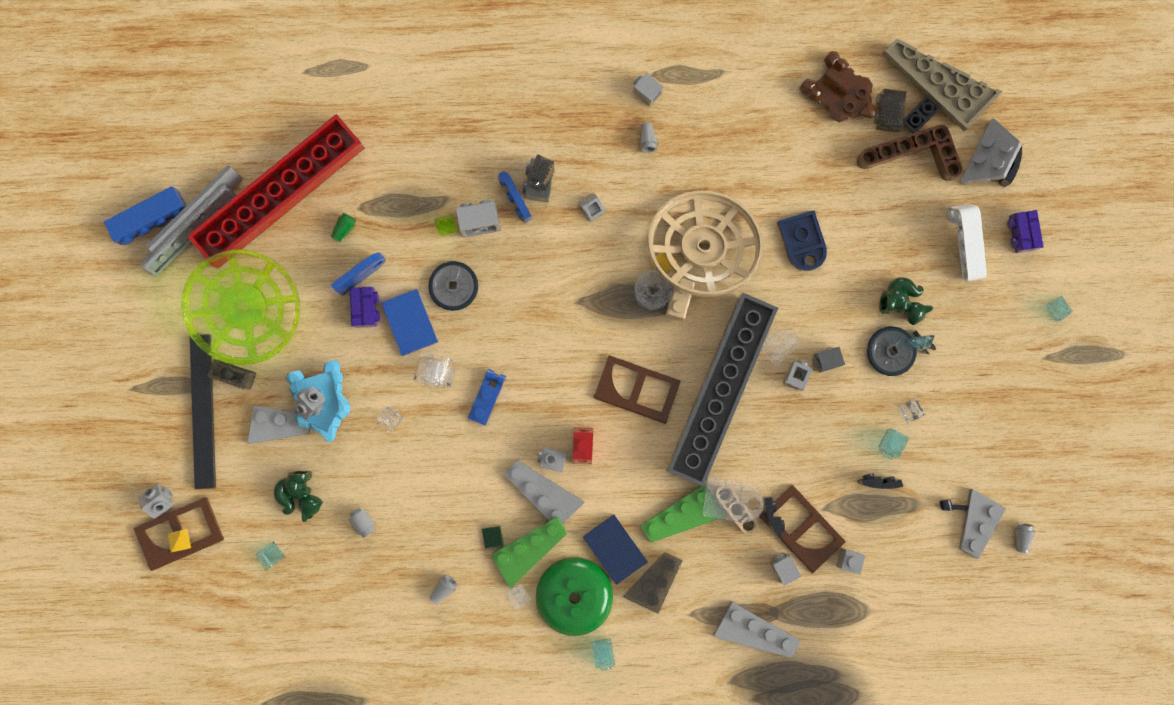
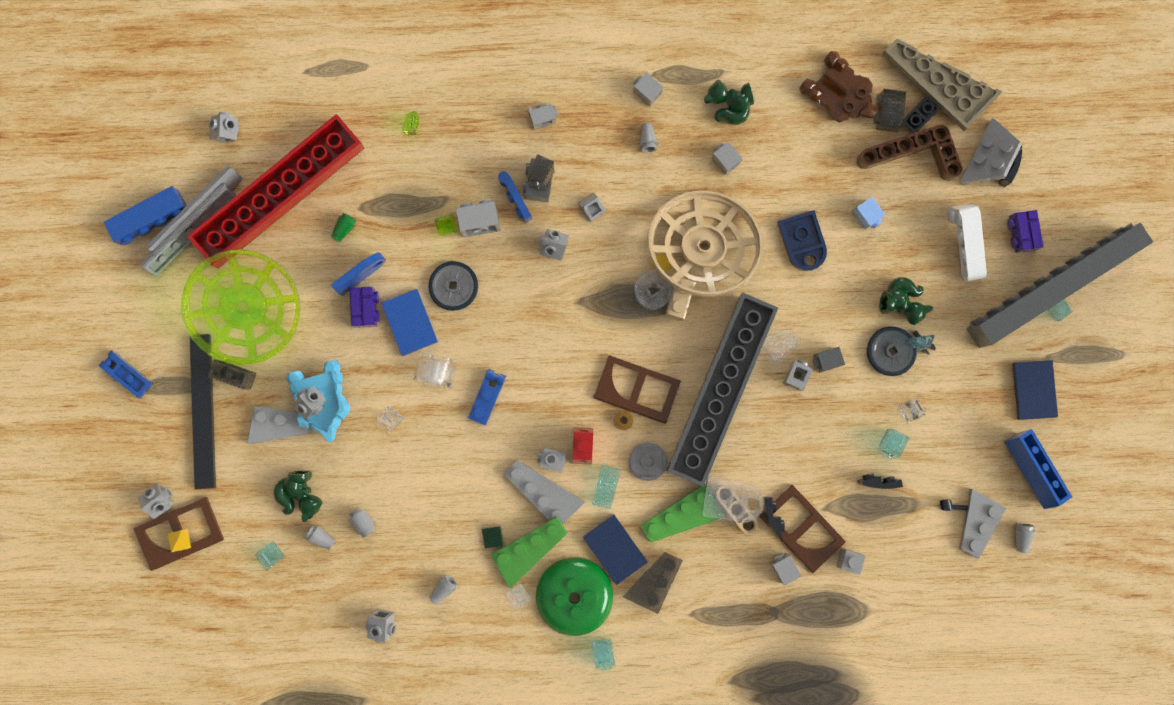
light grey wing [713,601,800,658] -> none
none -> blue plate [99,350,153,398]
none -> light grey brick [209,112,239,143]
none -> light grey cone [305,525,335,550]
none -> light grey brick [366,609,396,643]
none -> clear neon green slope [402,111,420,135]
none -> light grey brick [528,104,558,130]
none -> light grey brick [538,229,569,261]
none -> clear light blue slope [592,465,621,509]
none -> pearl gold plate [614,411,633,430]
none -> flat silver tile [629,442,667,481]
none -> dark green animal [704,80,754,125]
none -> light grey brick [712,142,743,175]
none -> light blue brick [852,197,885,229]
none -> dark grey brick [967,223,1153,348]
none -> blue brick [1004,429,1072,509]
none -> dark blue tile [1012,360,1058,420]

